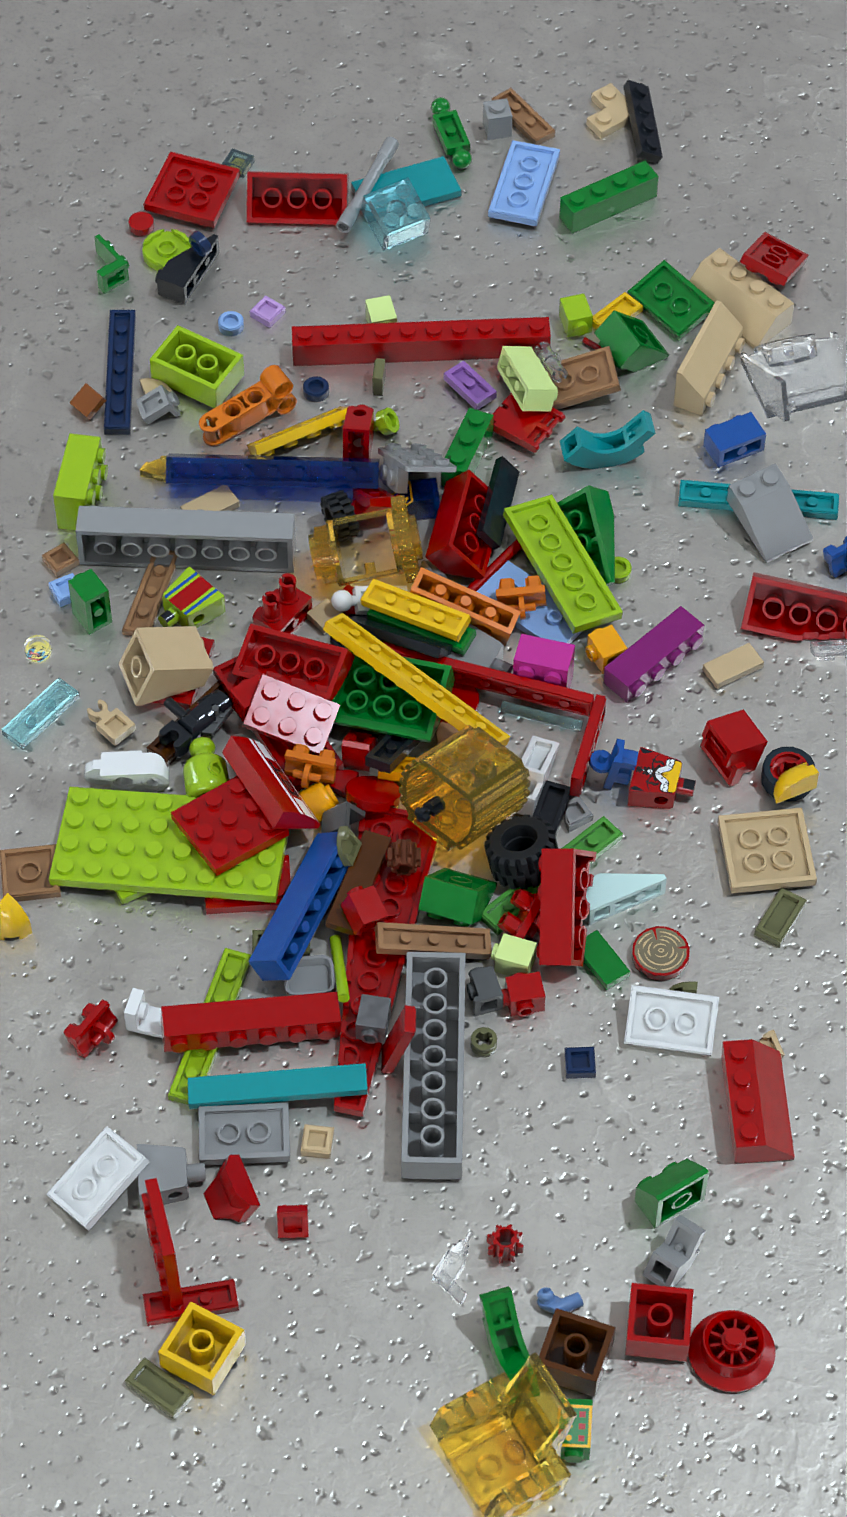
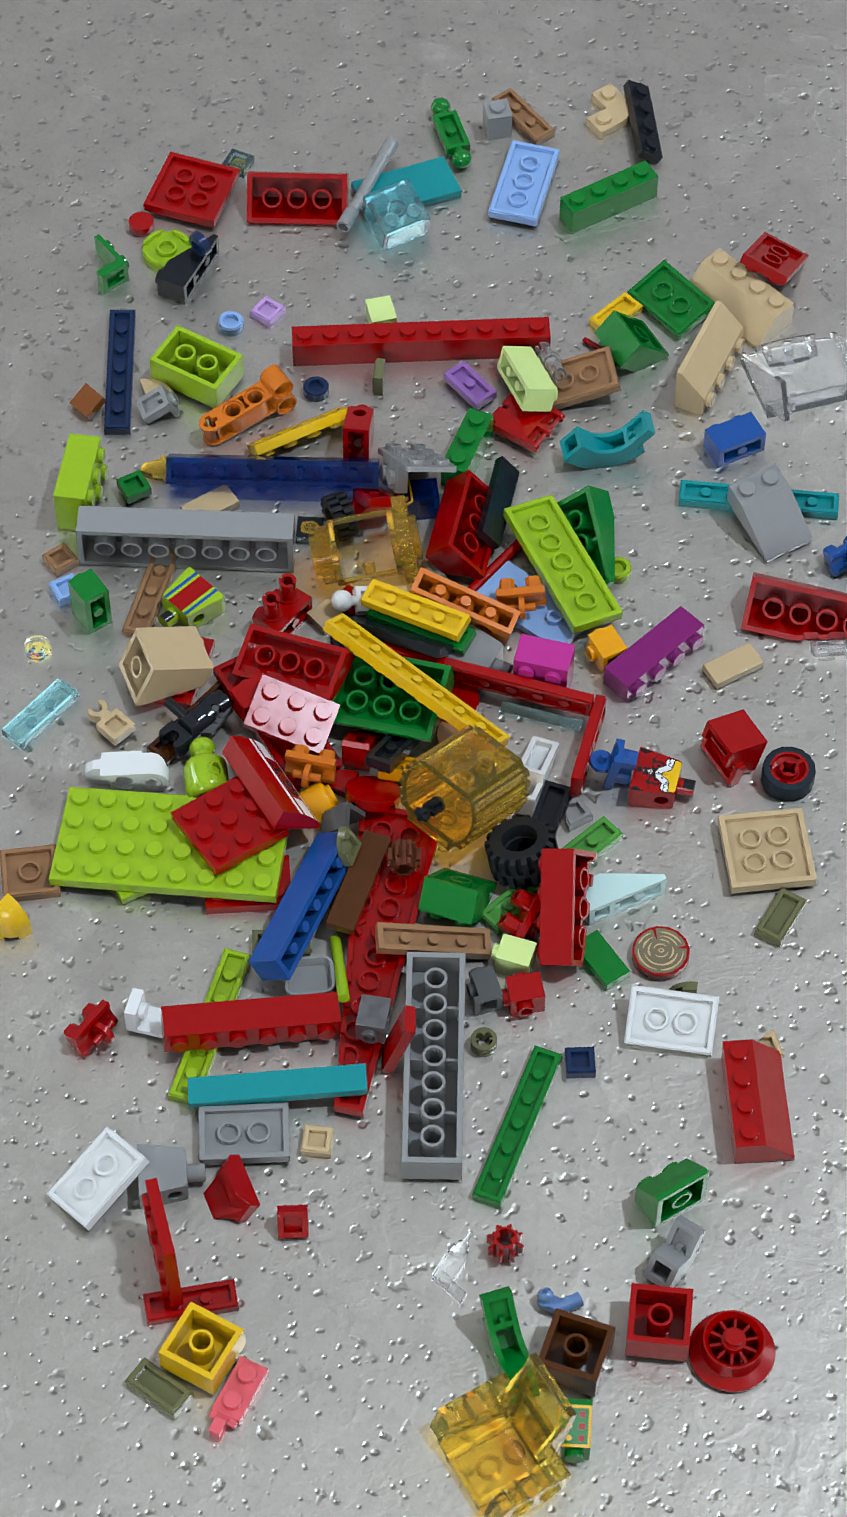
red brick [340,885,389,935] -> none
lime tile [374,407,399,436] -> none
lime brick [559,293,593,338] -> none
yellow brick [773,762,819,804] -> none
none -> green plate [116,470,152,504]
none -> coral hinge [208,1356,269,1442]
none -> tile [296,516,325,544]
none -> green tile [472,1045,562,1208]

